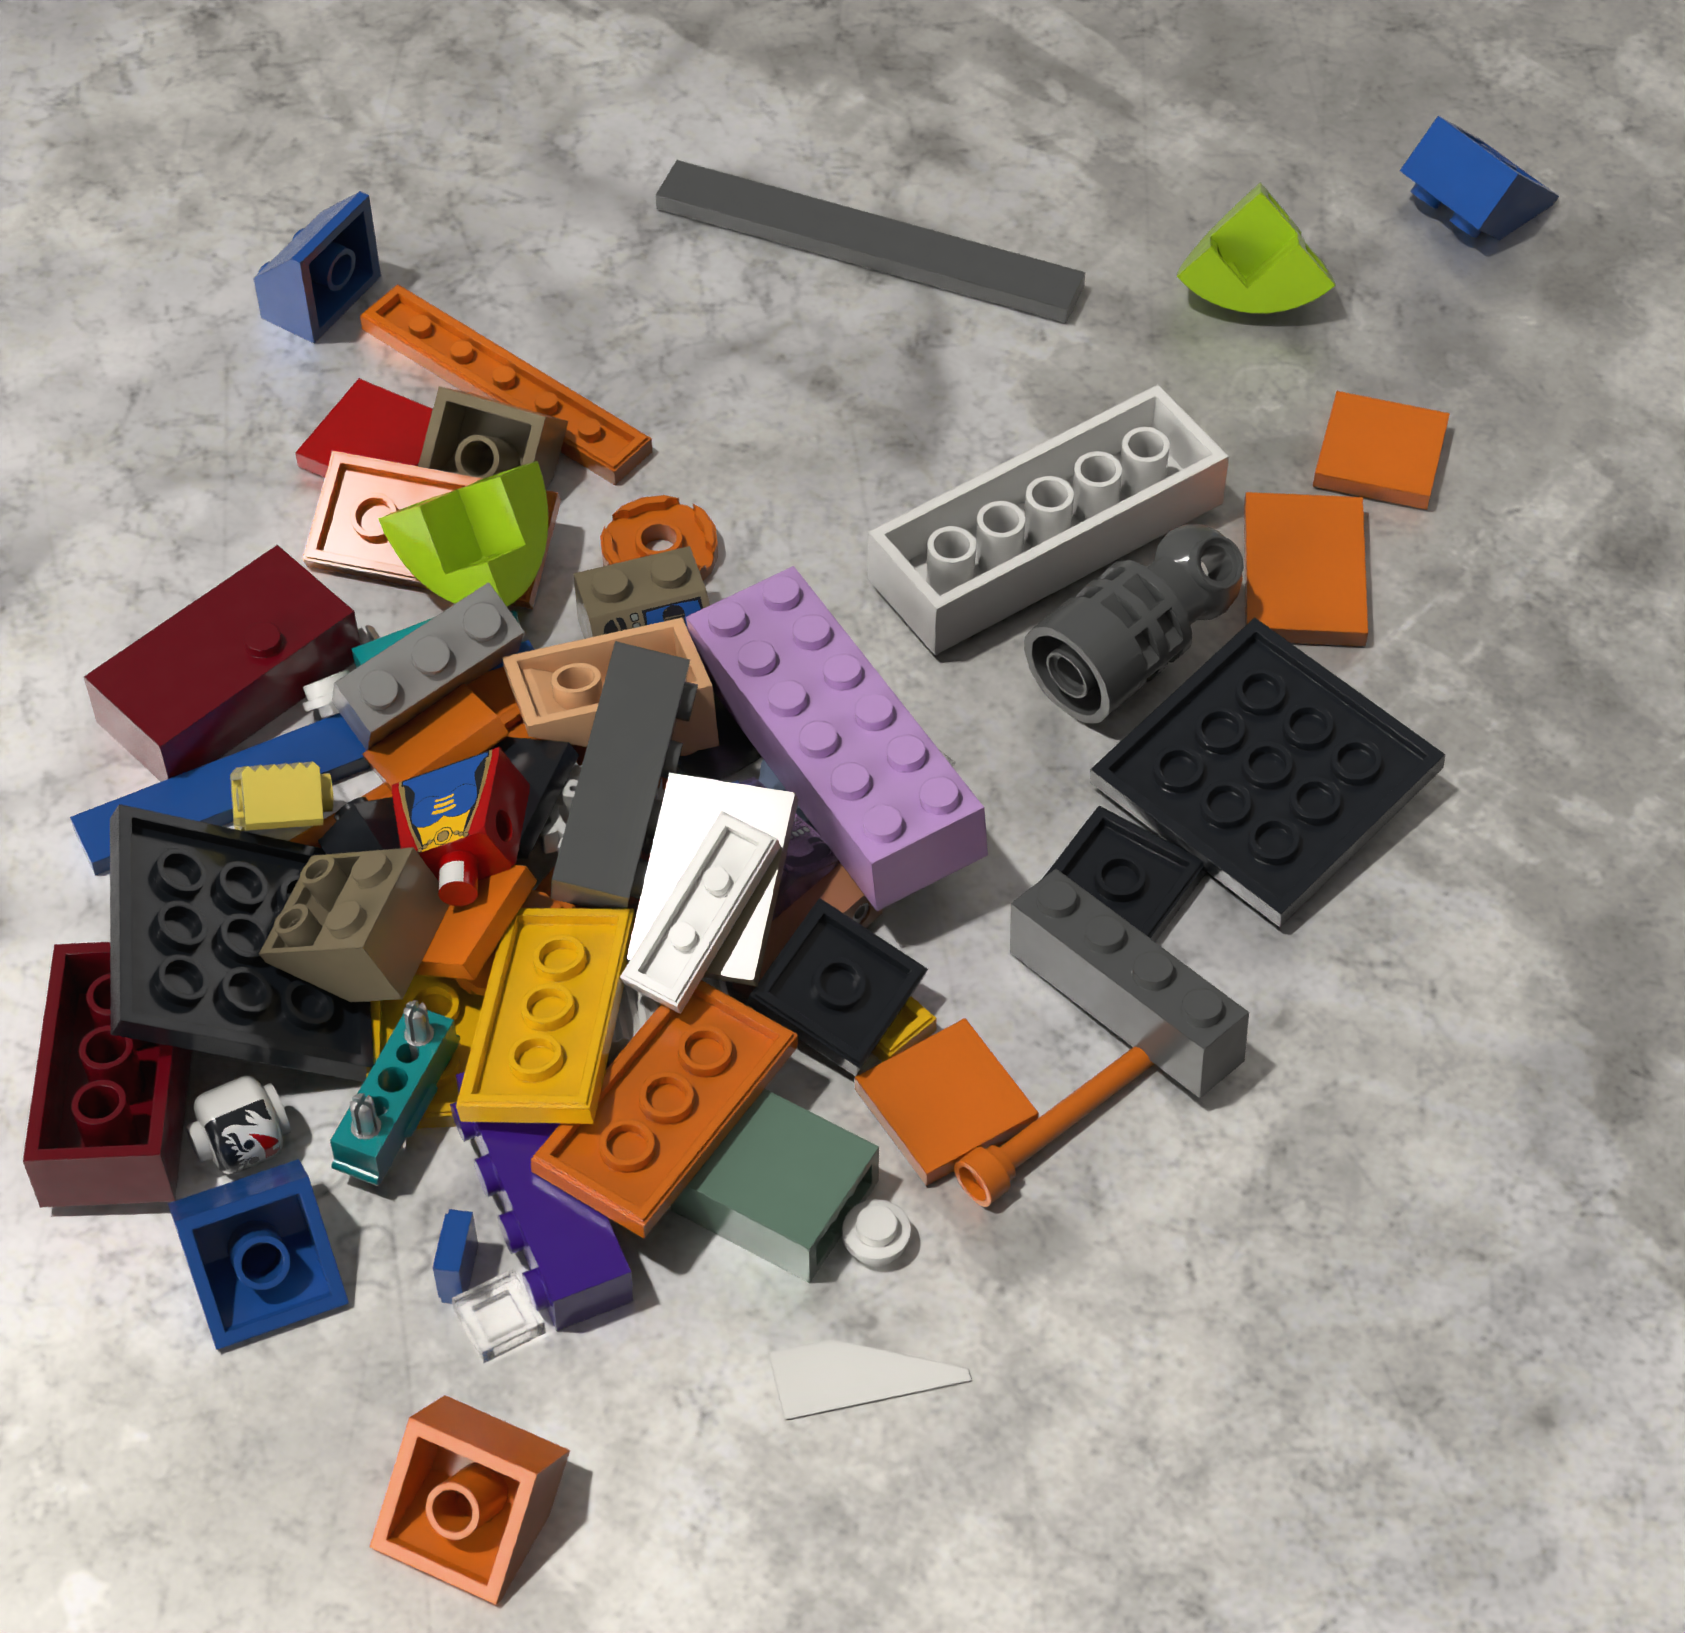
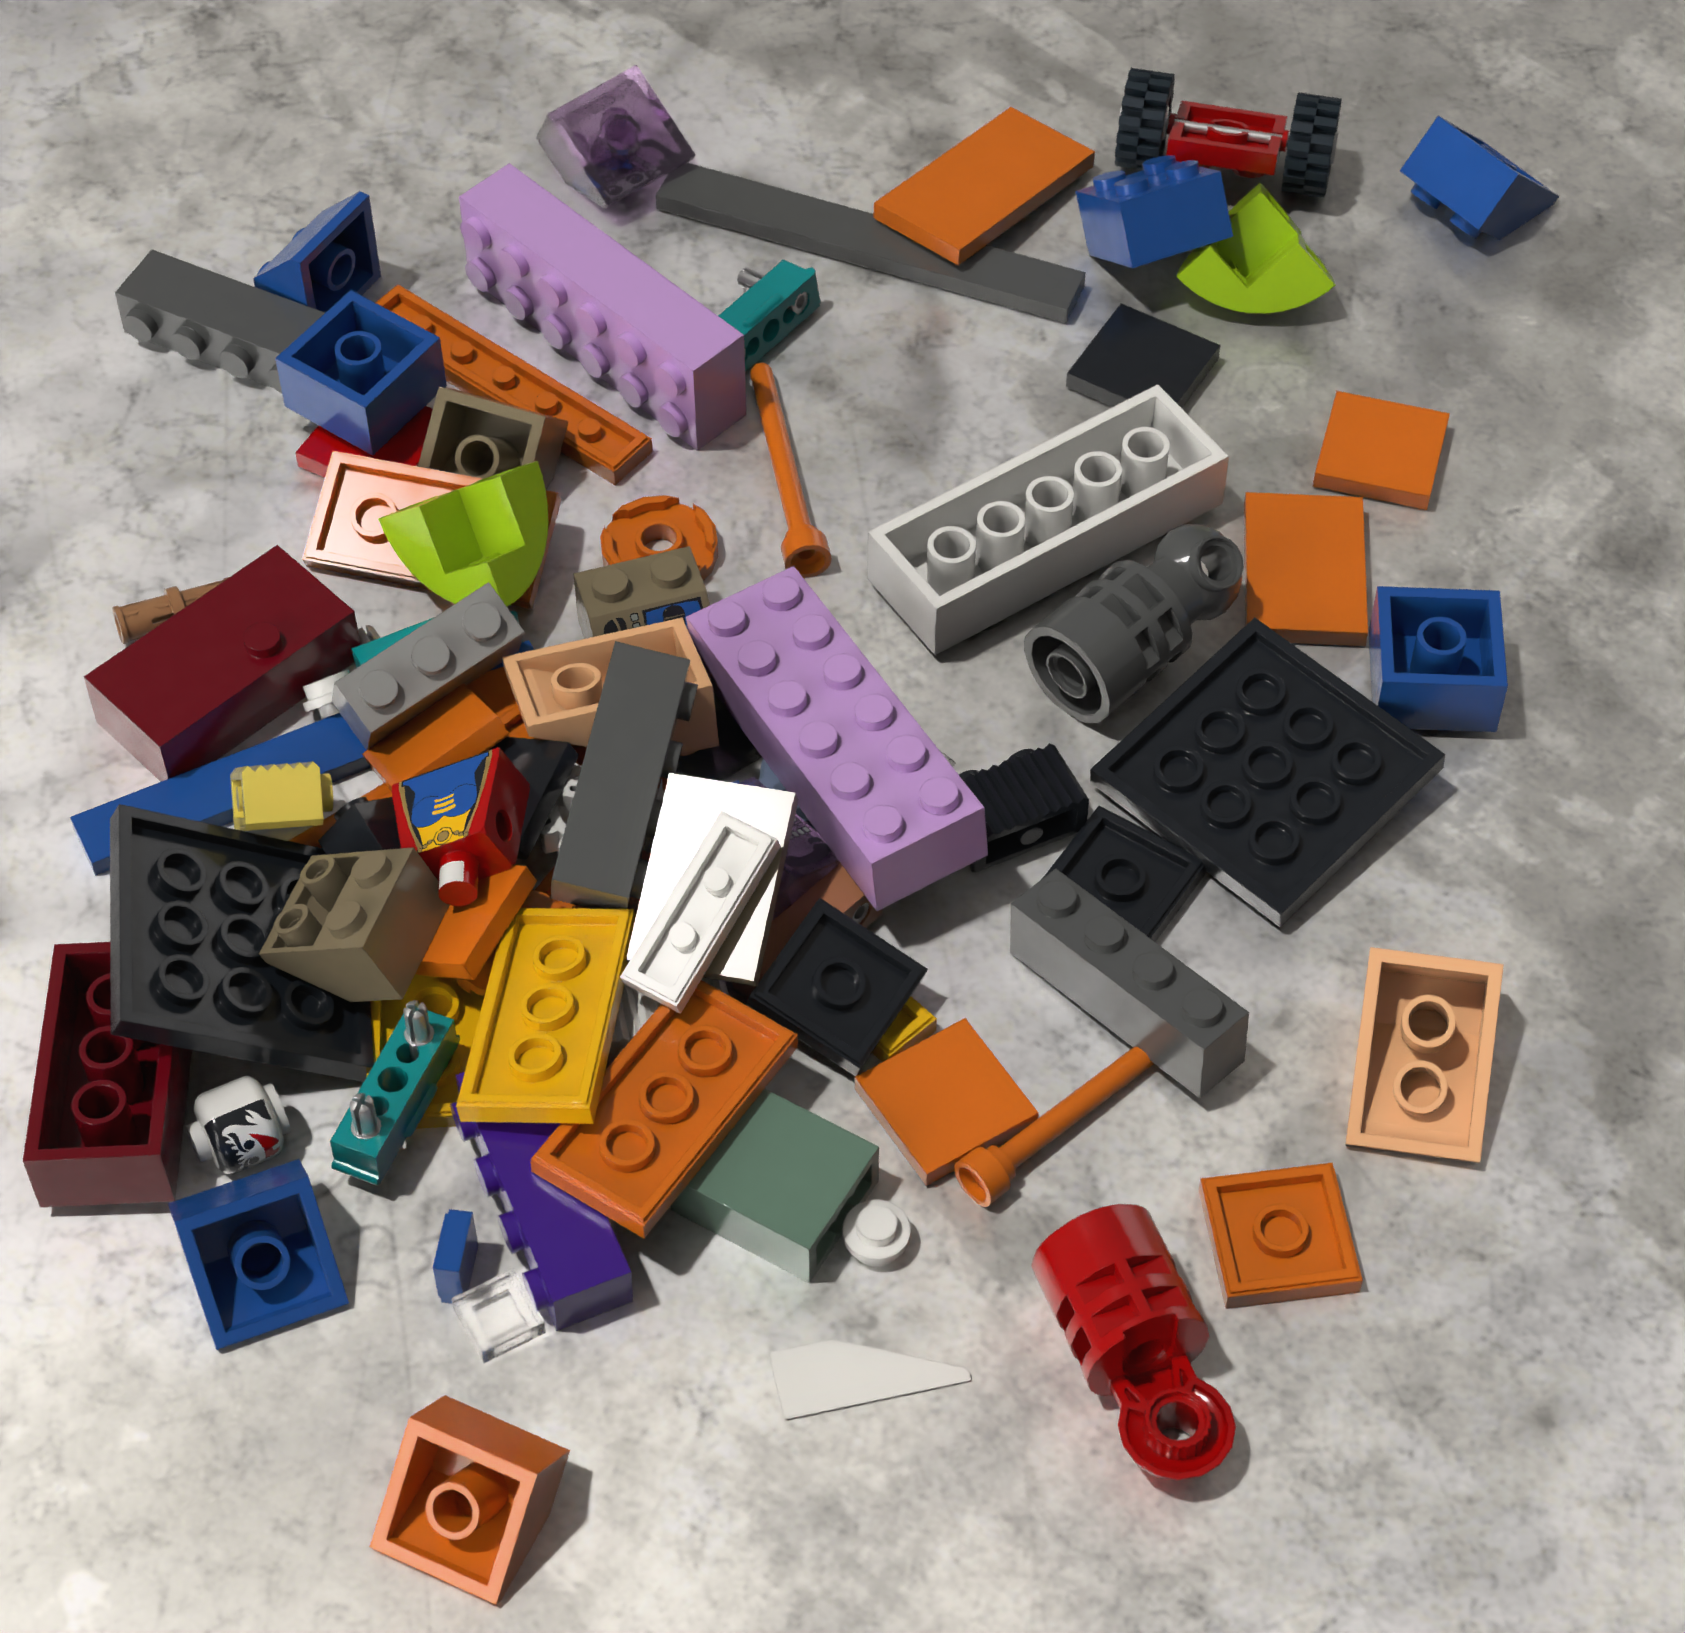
none -> medium nougat pin [112,577,229,644]
none -> dark grey brick [115,249,325,393]
none -> blue brick [275,290,447,455]
none -> lavender brick [459,163,747,451]
none -> clear purple slope [536,65,696,209]
none -> teal piece [718,260,821,372]
none -> orange piece [750,363,832,578]
none -> orange tile [873,107,1095,266]
none -> black brick [959,743,1089,873]
none -> red cylinder [1031,1204,1236,1481]
none -> black tile [1066,303,1220,408]
none -> blue brick [1075,155,1233,268]
none -> plate [1115,68,1342,197]
none -> orange tile [1198,1163,1363,1309]
none -> light nougat slope [1345,947,1504,1163]
none -> blue brick [1368,586,1508,732]

